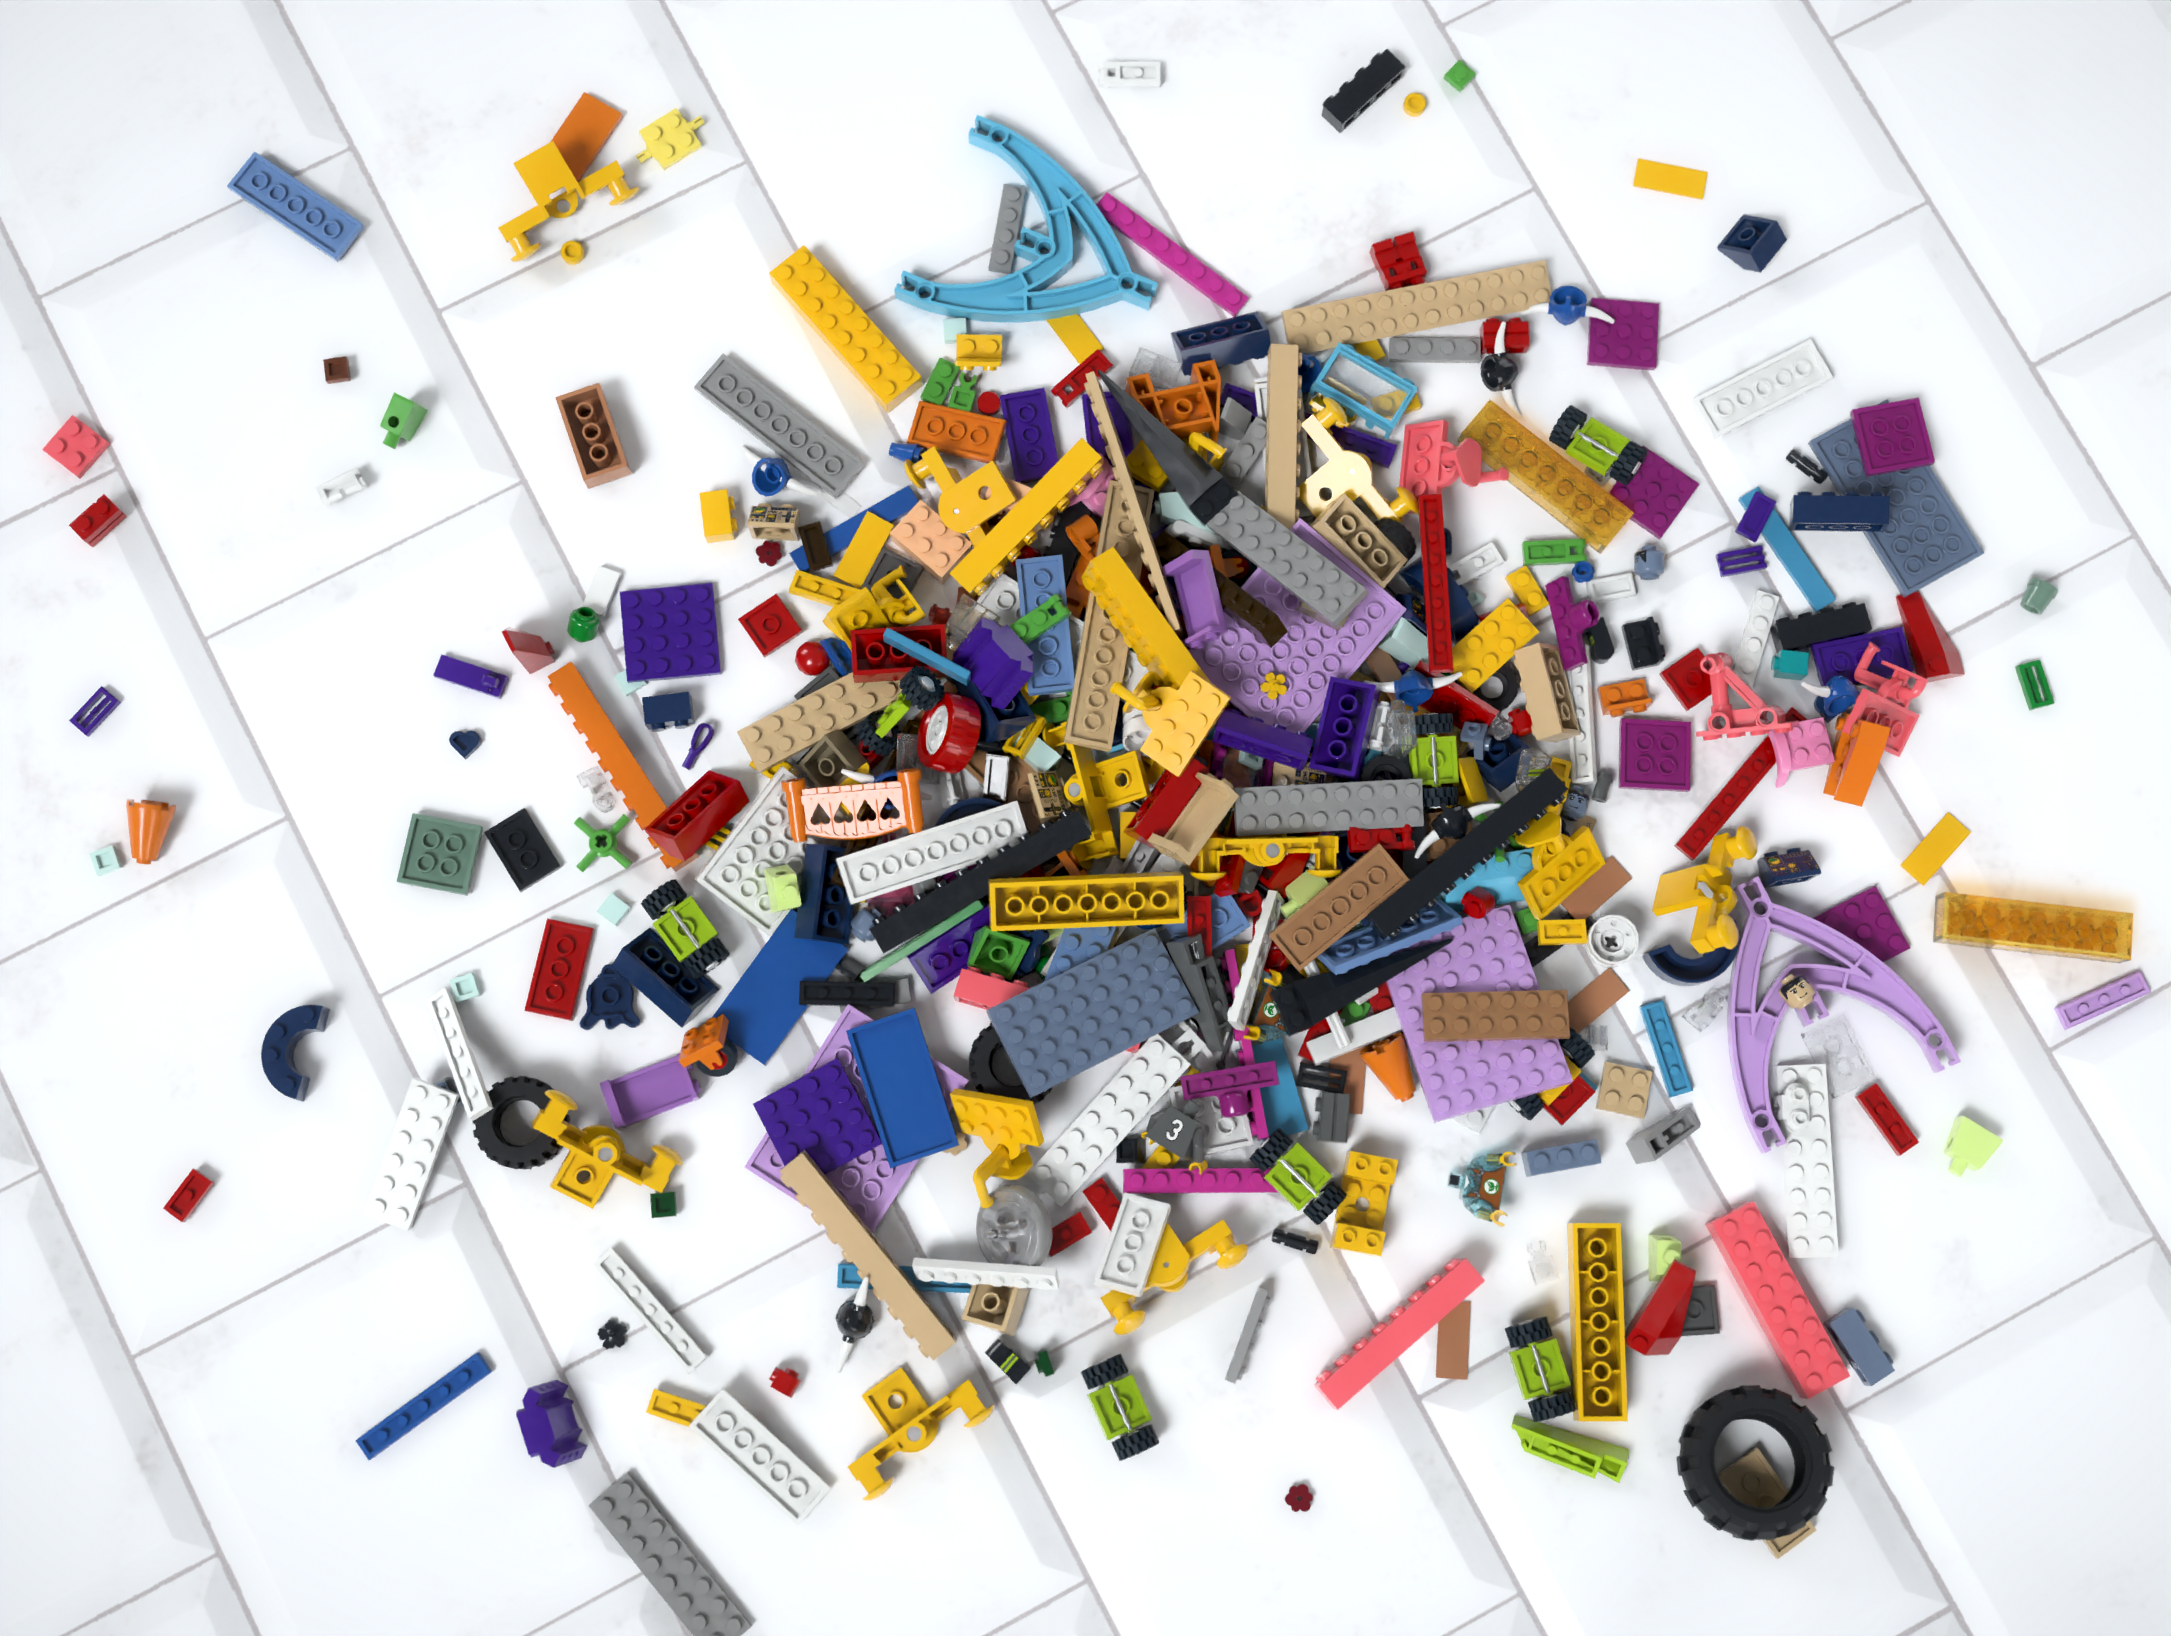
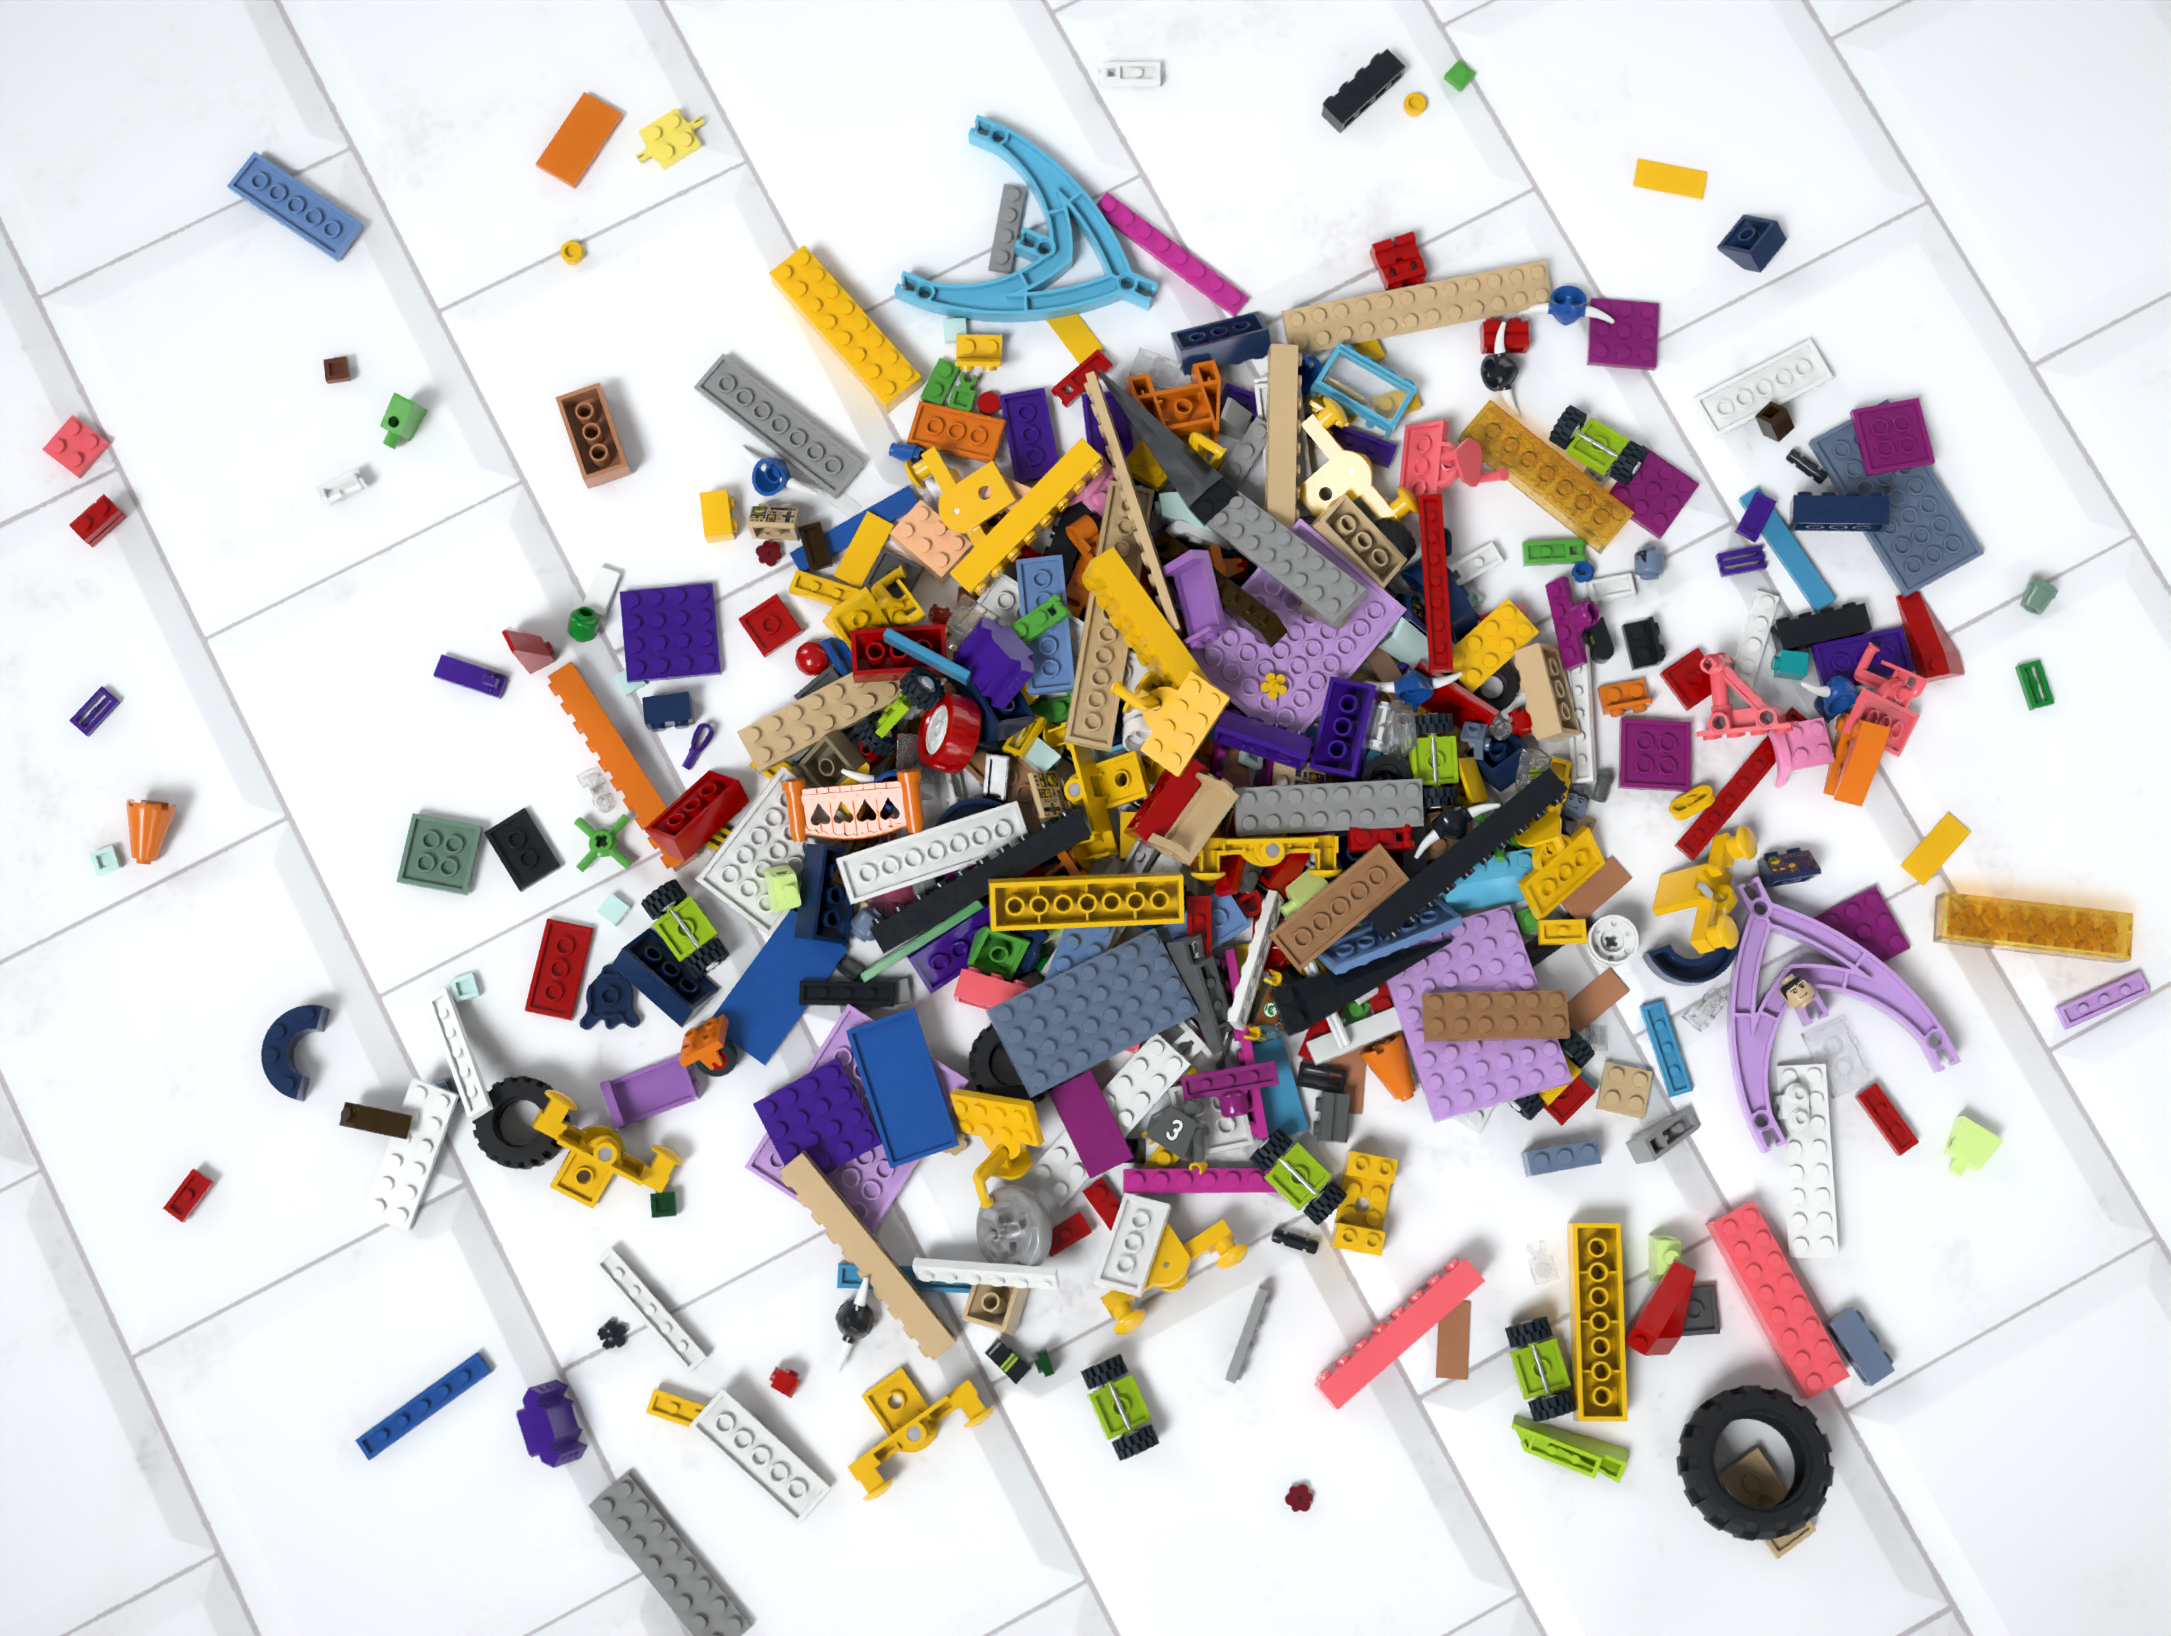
dark blue tile [449,731,482,760] -> none
yellow piece [498,141,639,262] -> none
light grey plate [1389,338,1481,363] -> none
torso [1447,1152,1517,1227] -> none
red plate [1461,886,1495,919] -> none
yellow plate [1505,566,1549,617] -> none
none -> dark brown slope [339,1102,413,1140]
none -> magenta tile [1049,1070,1134,1179]
none -> yellow plate [1669,785,1715,821]
none -> dark brown brick [1755,401,1795,442]

